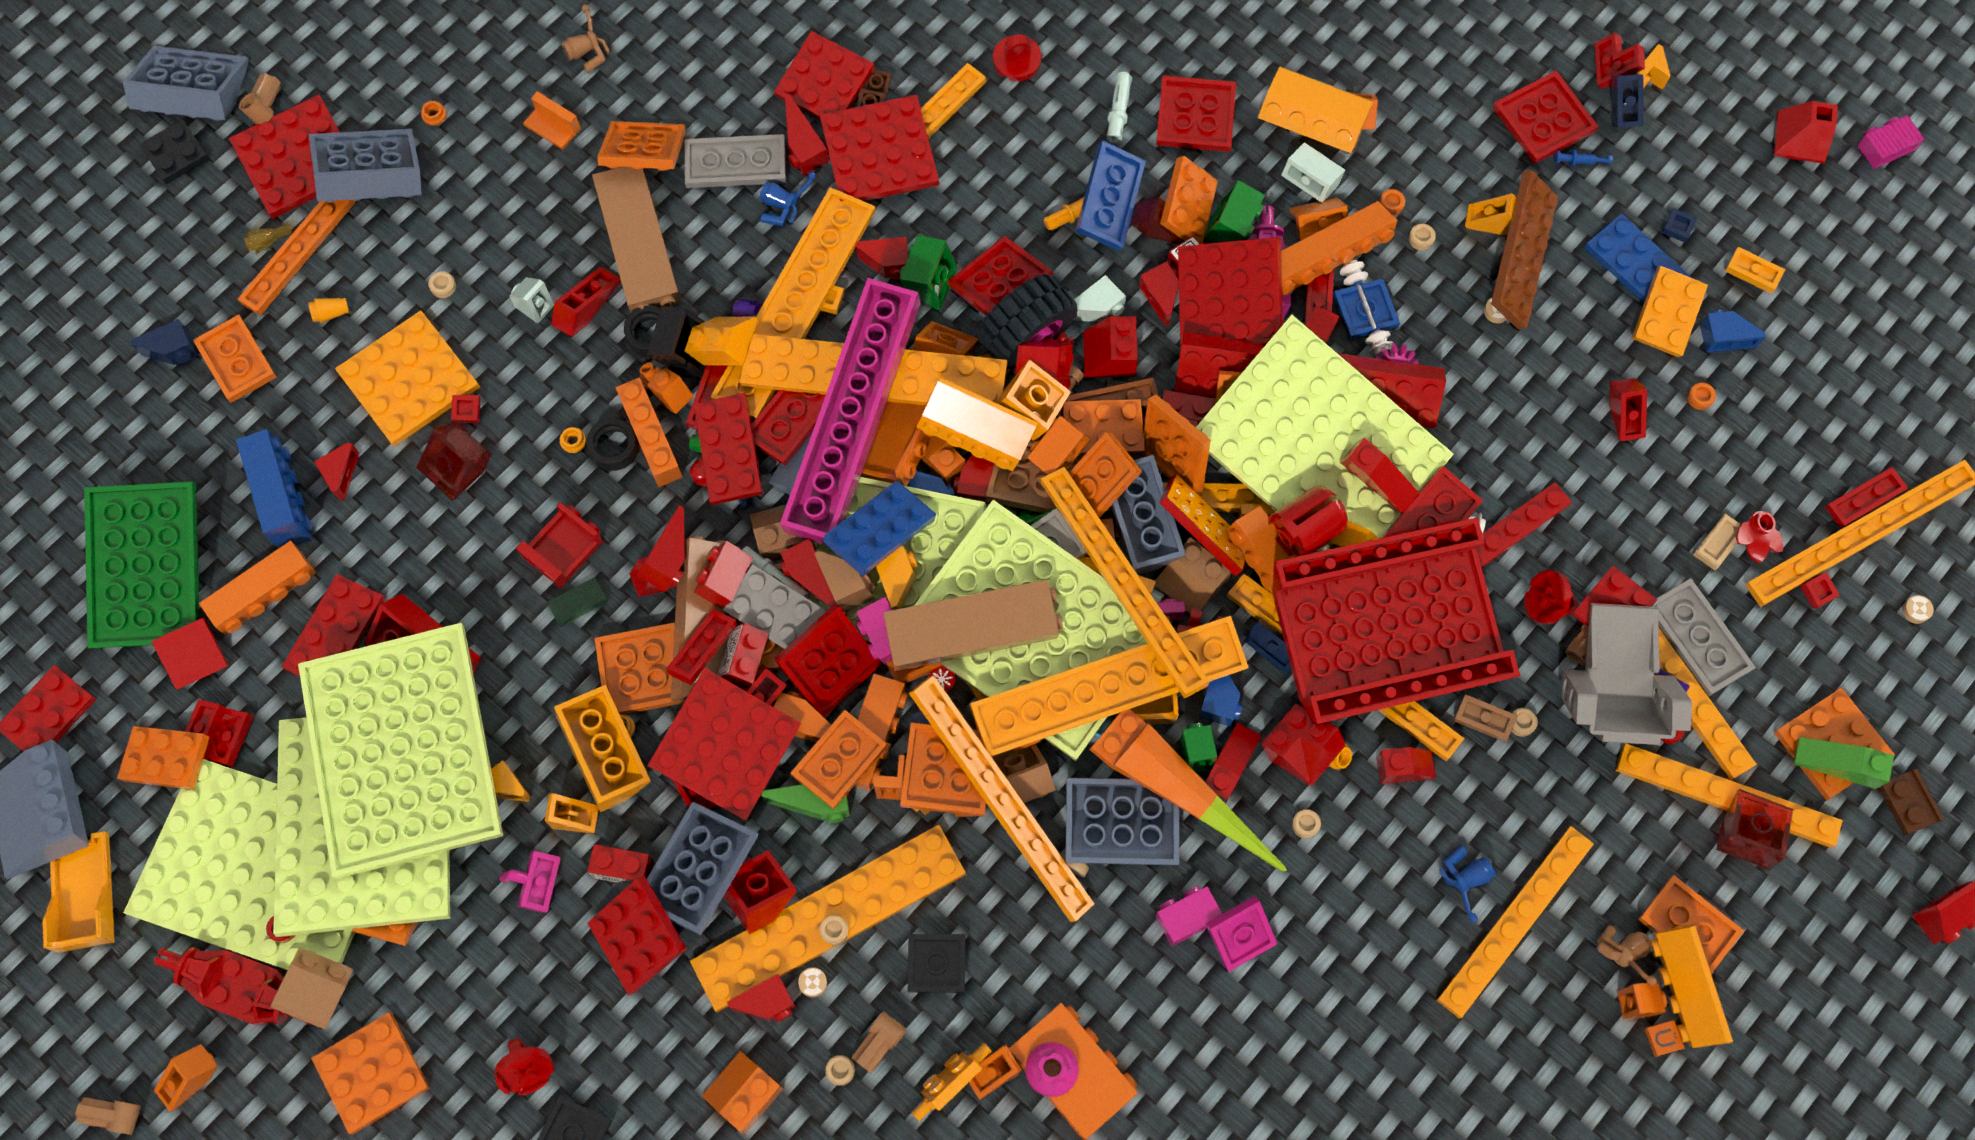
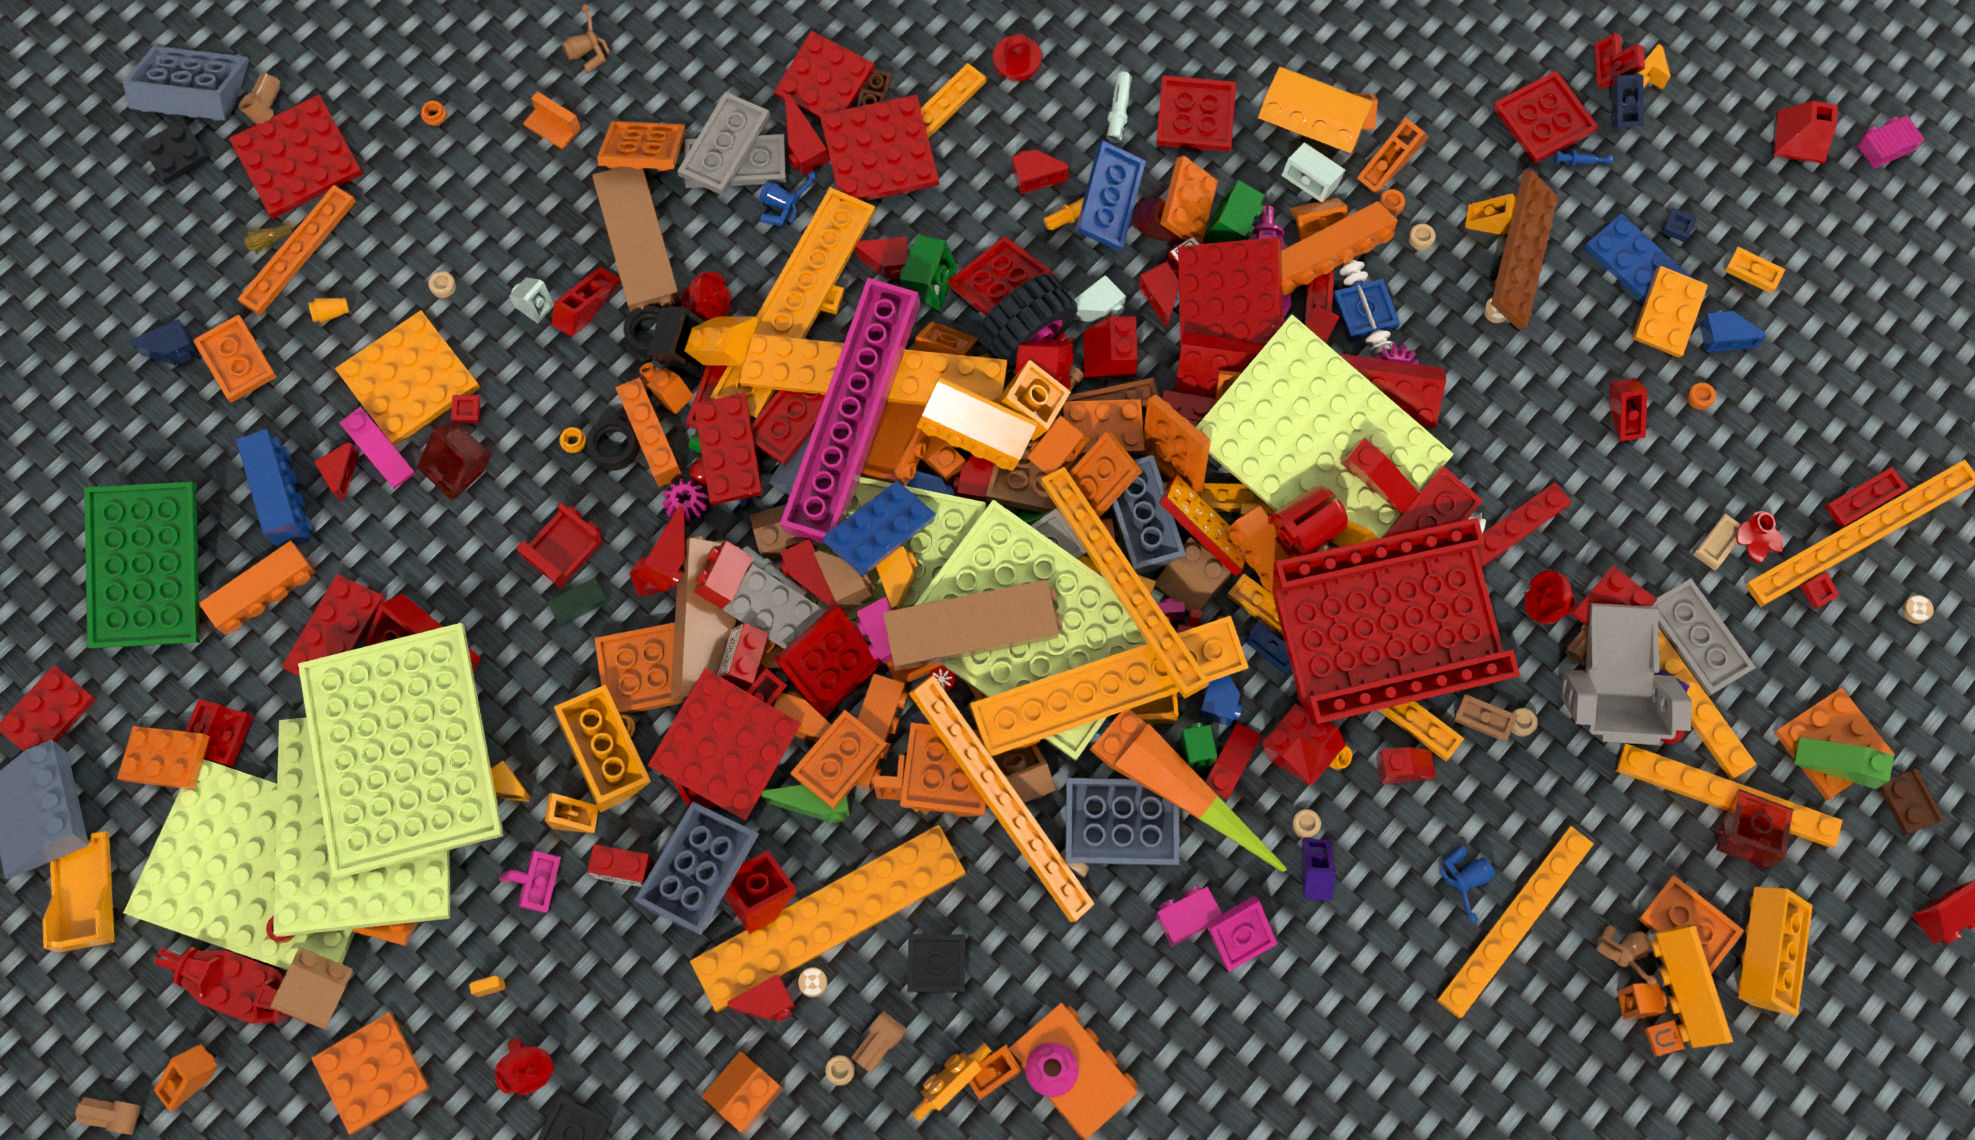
red tile [151,617,229,690] -> none
sand blue slope [309,129,422,202] -> none
red plate [588,876,687,995] -> none
red plate [667,609,737,685] -> none
dark purple plate [732,299,764,317] -> none
tan tile [820,915,849,945] -> none
none -> dark pink slope [340,407,415,489]
none -> light orange tile [469,975,506,997]
none -> dark pink gear [662,478,708,524]
none -> light grey plate [677,92,770,195]
none -> red tile [681,271,731,322]
none -> red slope [1012,150,1069,194]
none -> dark purple slope [1301,839,1336,901]
none -> orange slope [1357,117,1429,194]
none -> light orange slope [1737,887,1813,1016]

